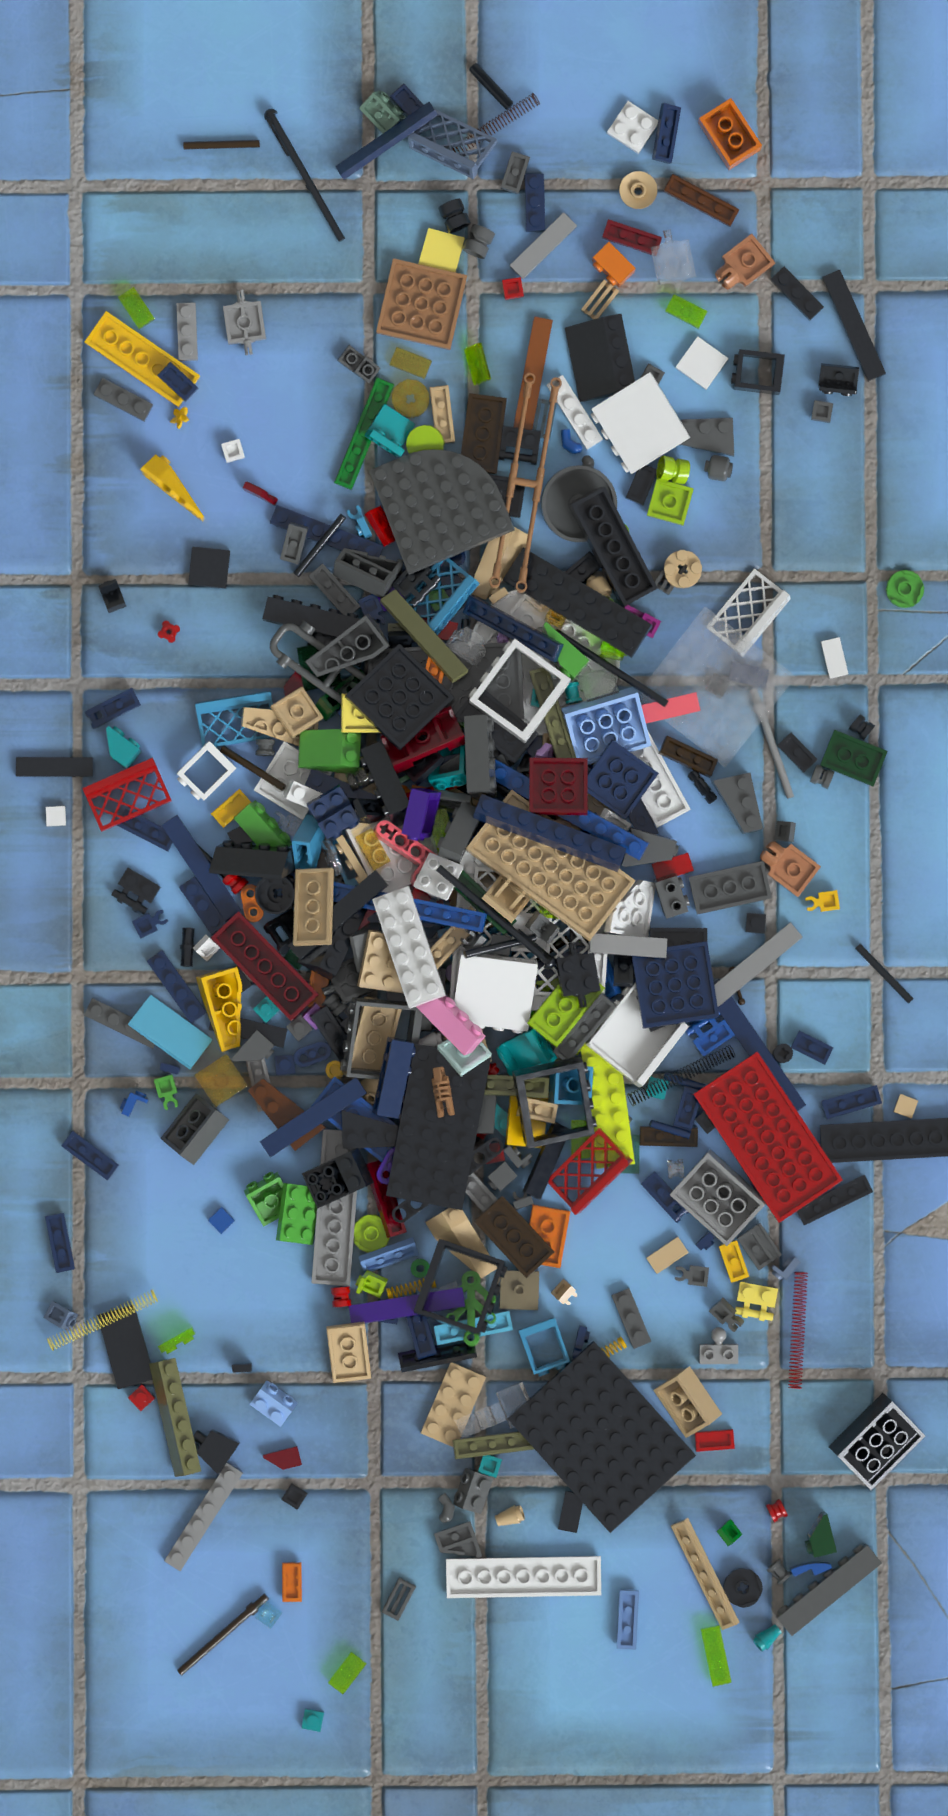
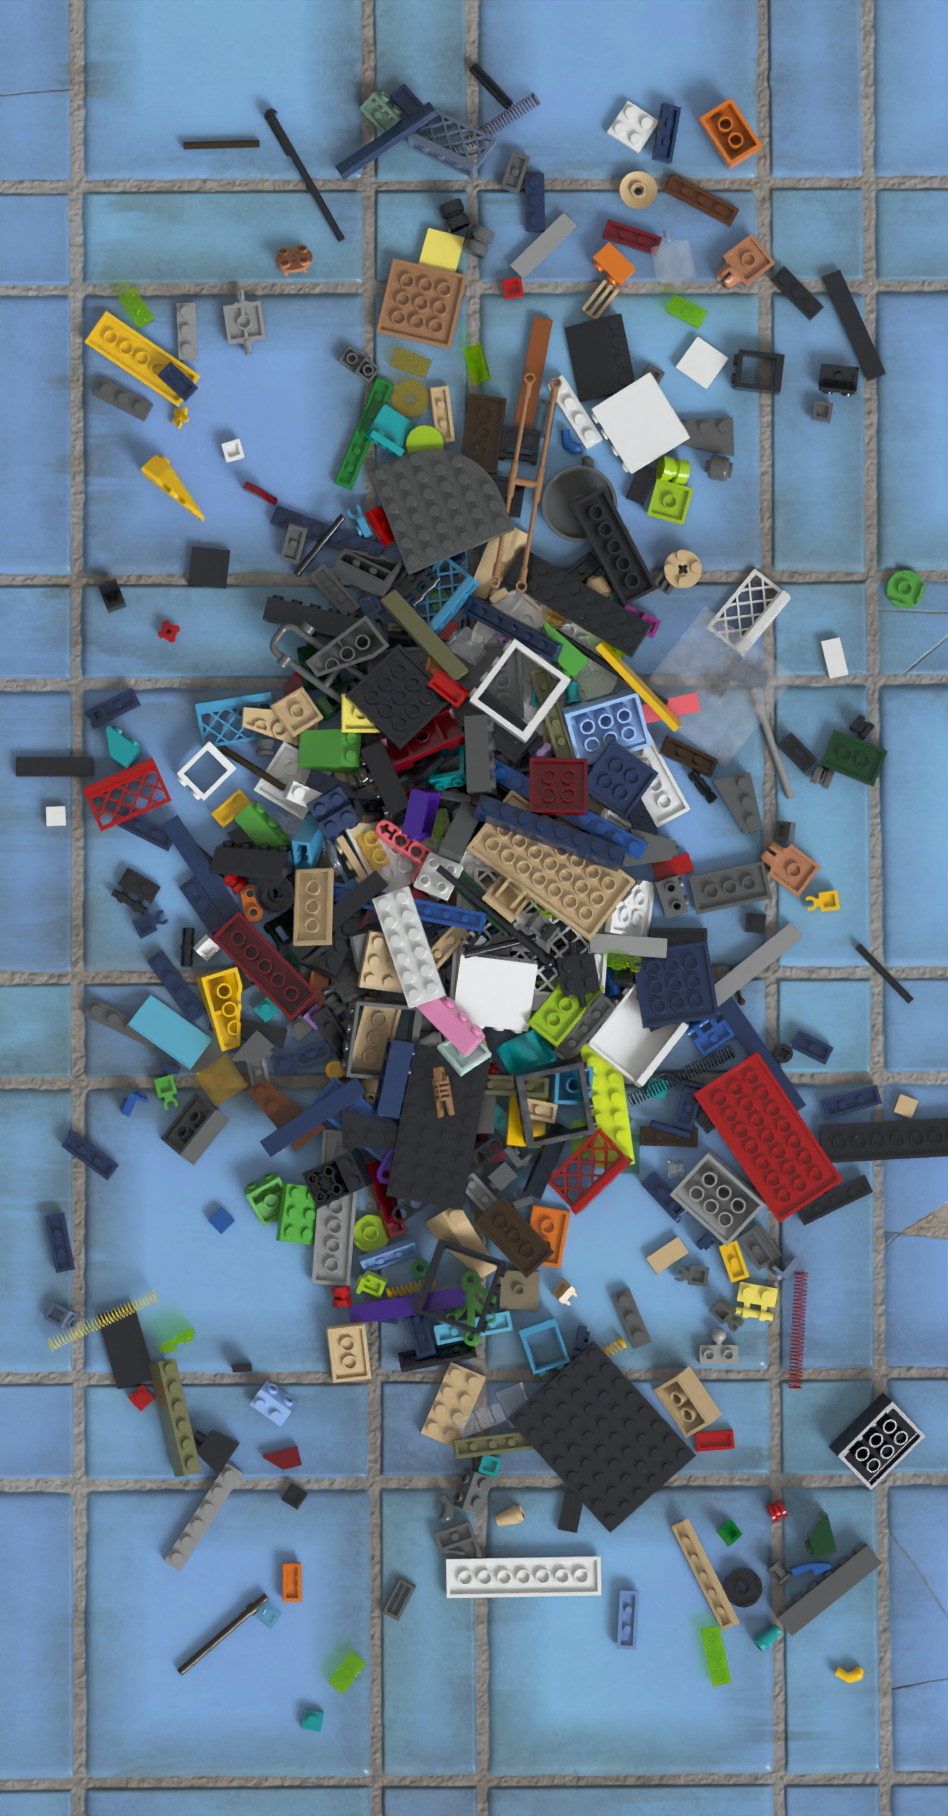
none -> nougat plate [275,245,313,276]
none -> red tile [427,668,469,708]
none -> yellow tile [595,640,683,732]
none -> clear neon green plate [607,952,641,972]
none -> yellow arm [834,1666,864,1683]

